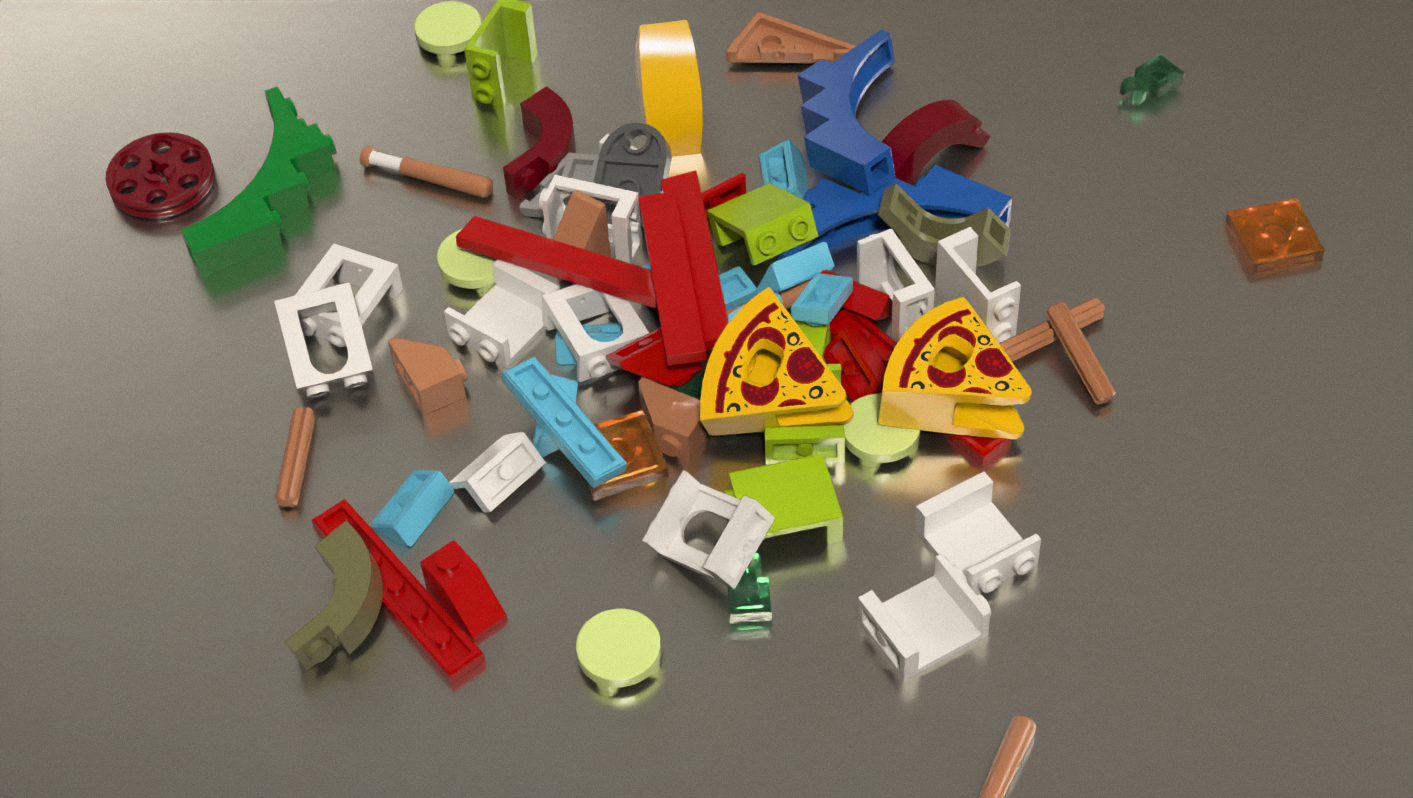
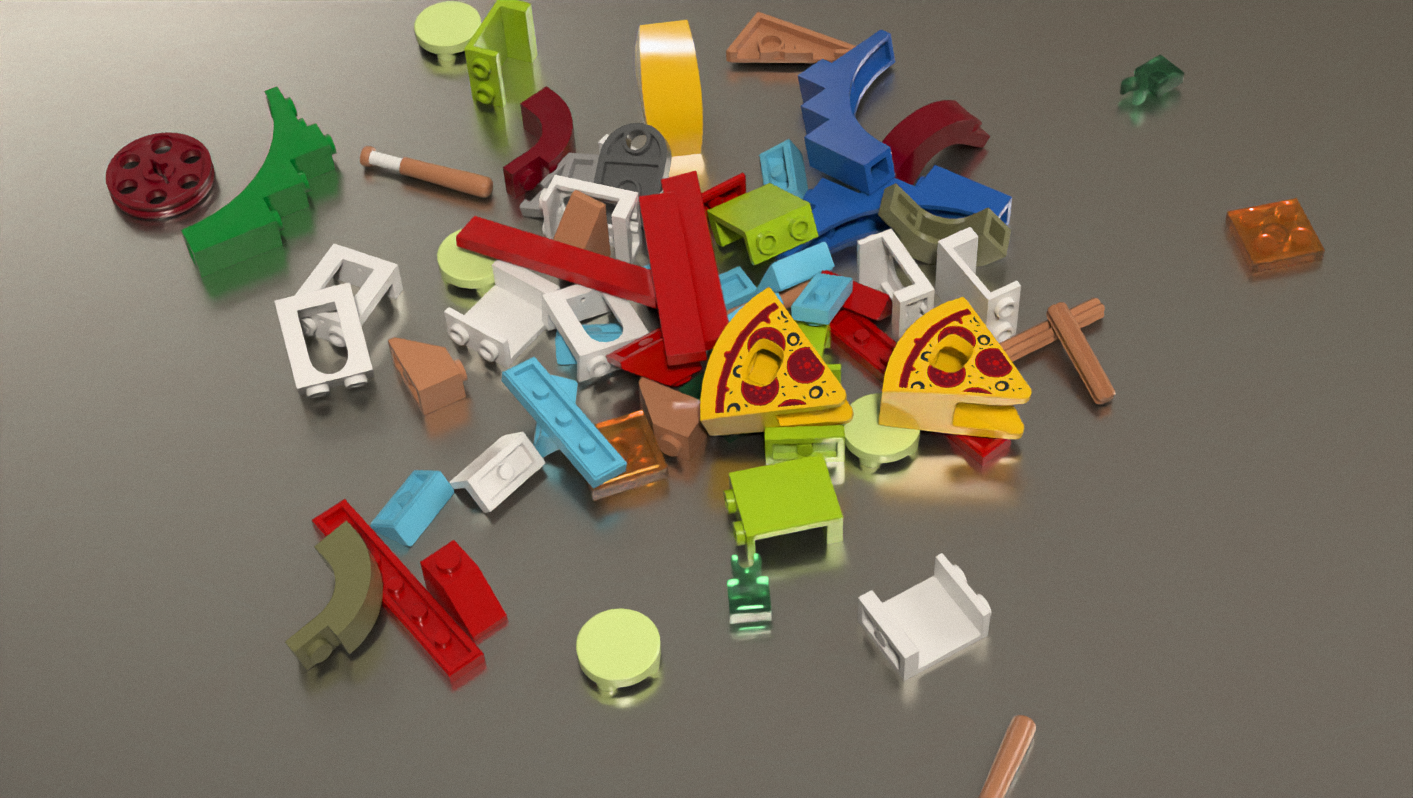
nougat axle [275,407,315,508] -> none
white panel [642,470,775,589] -> none
red slope [823,327,886,402] -> none
white panel [915,471,1041,595] -> none

